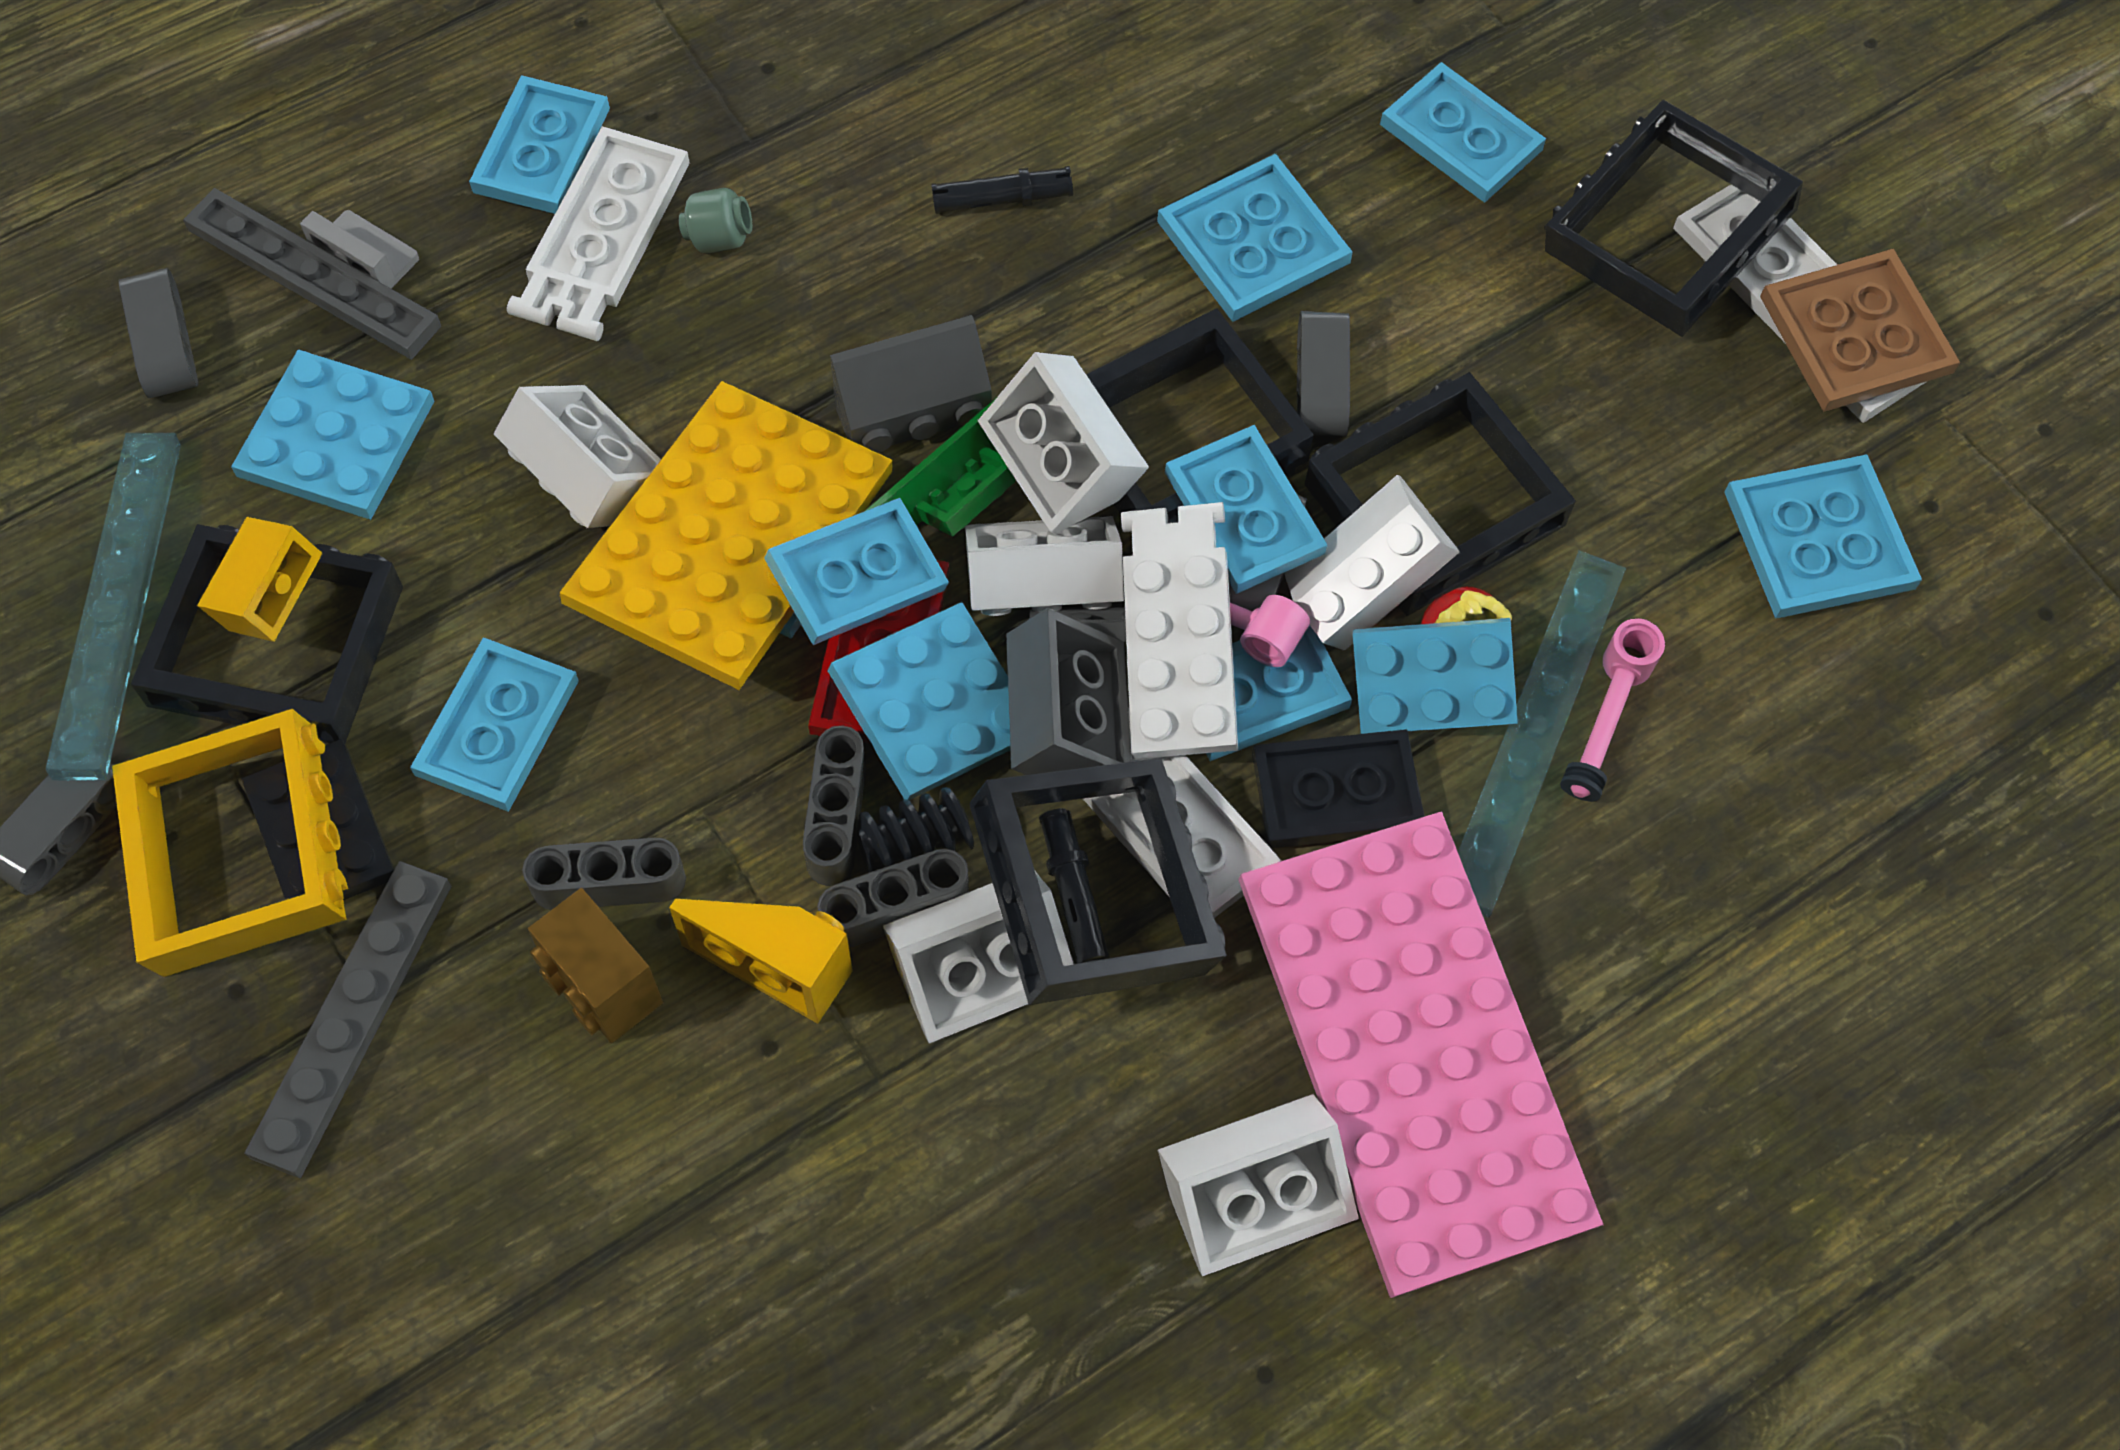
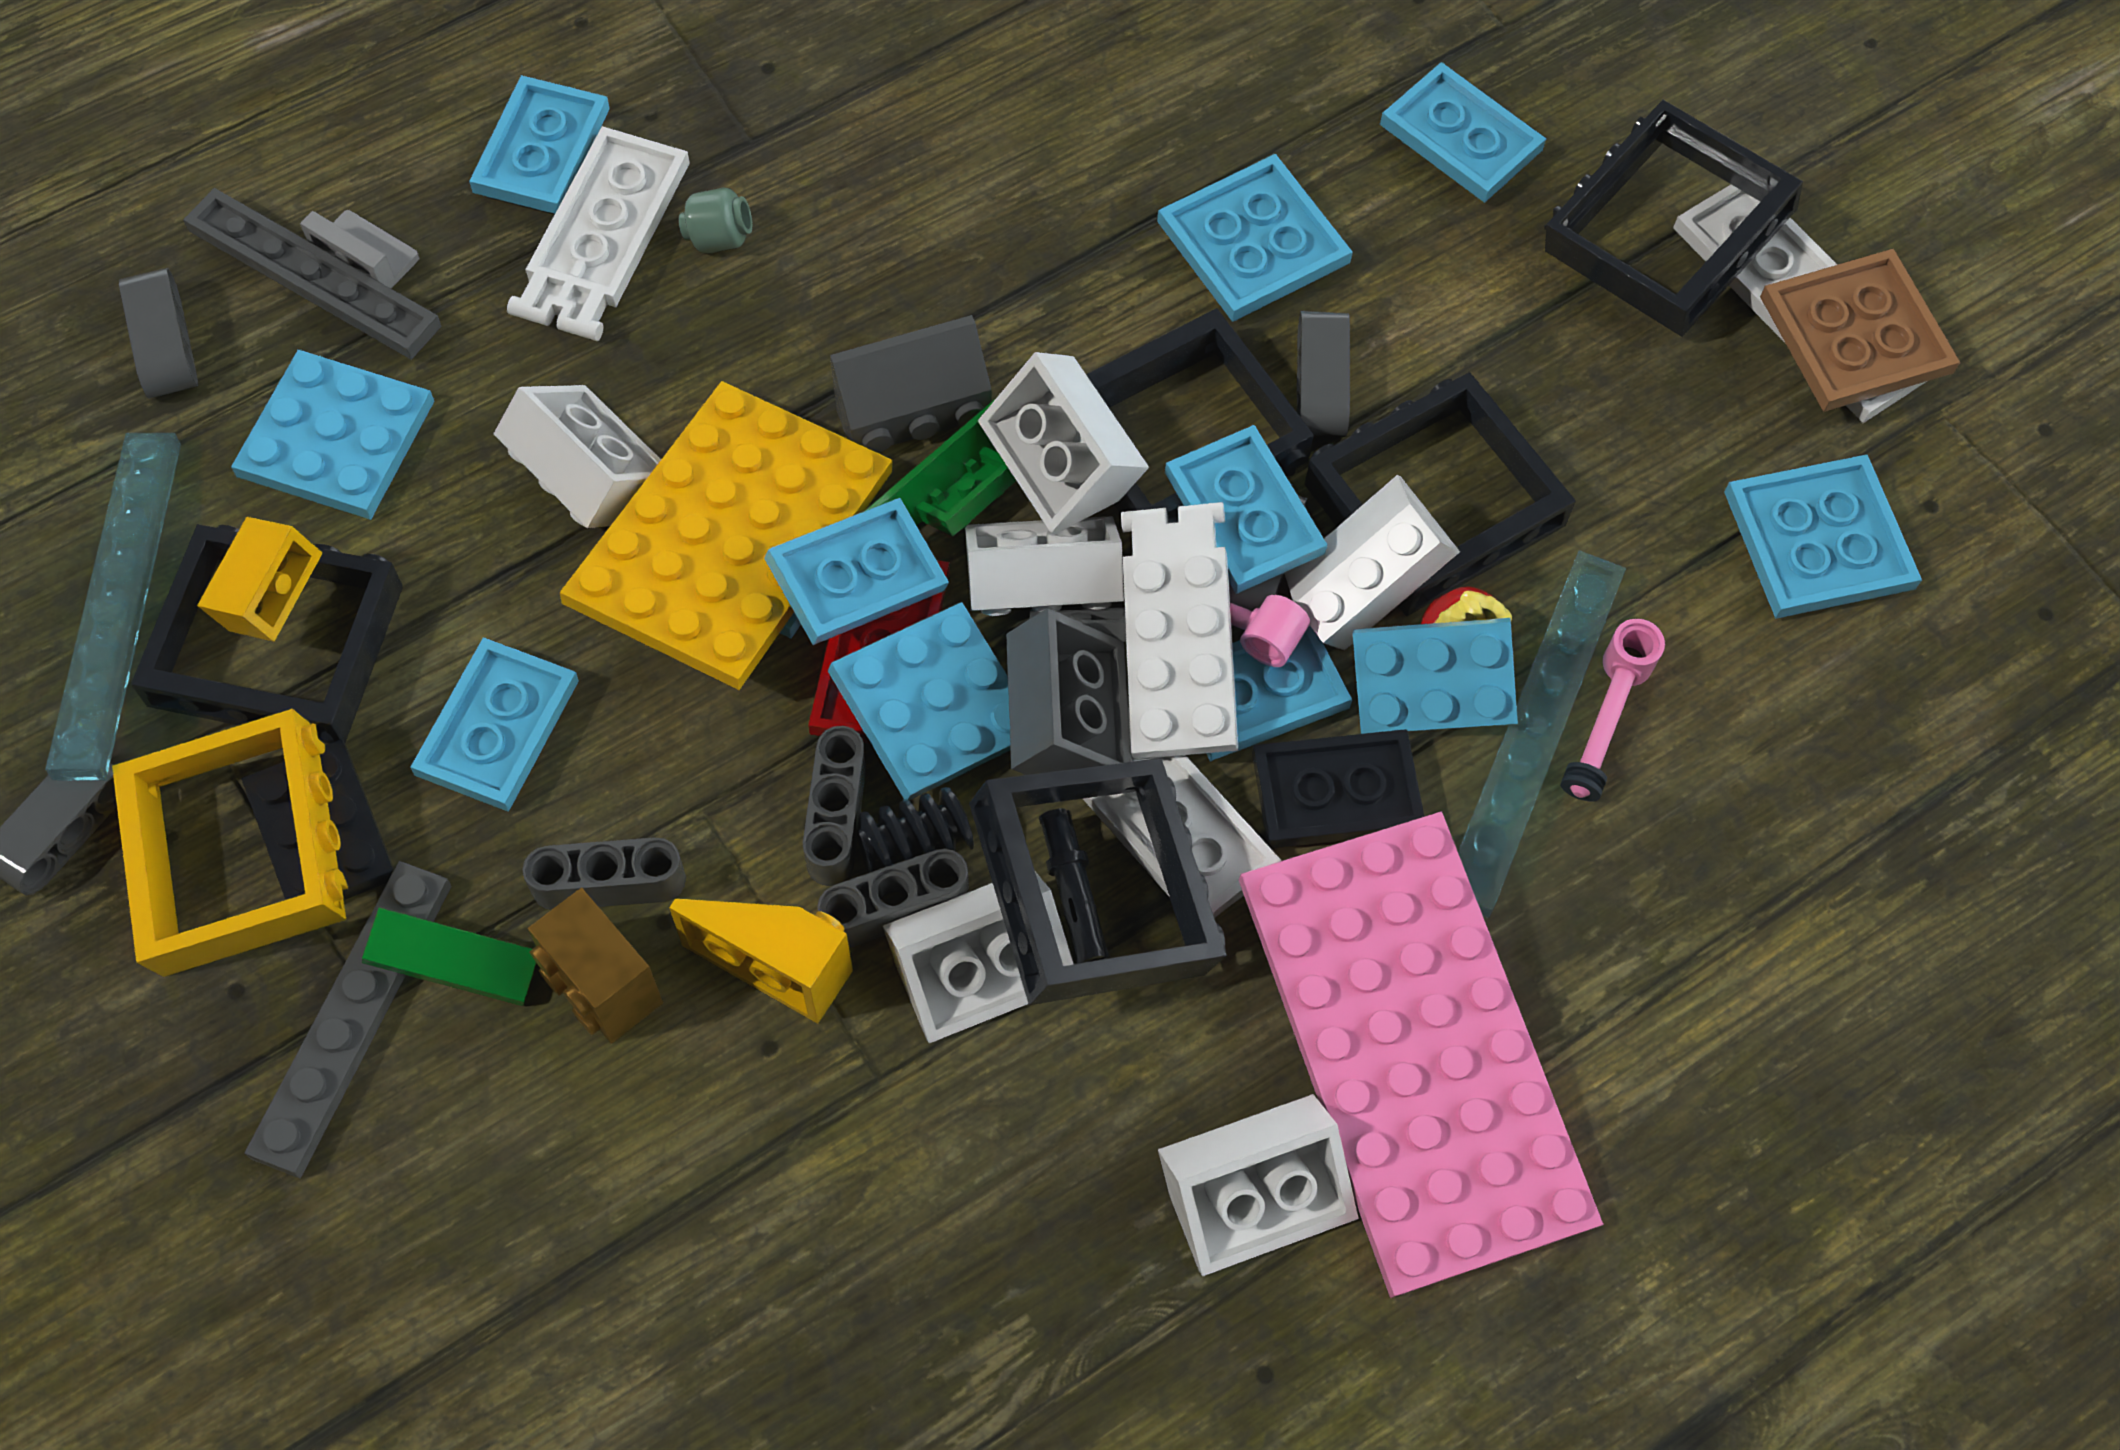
black pin [931,166,1073,214] -> none
none -> green tile [362,907,536,1006]

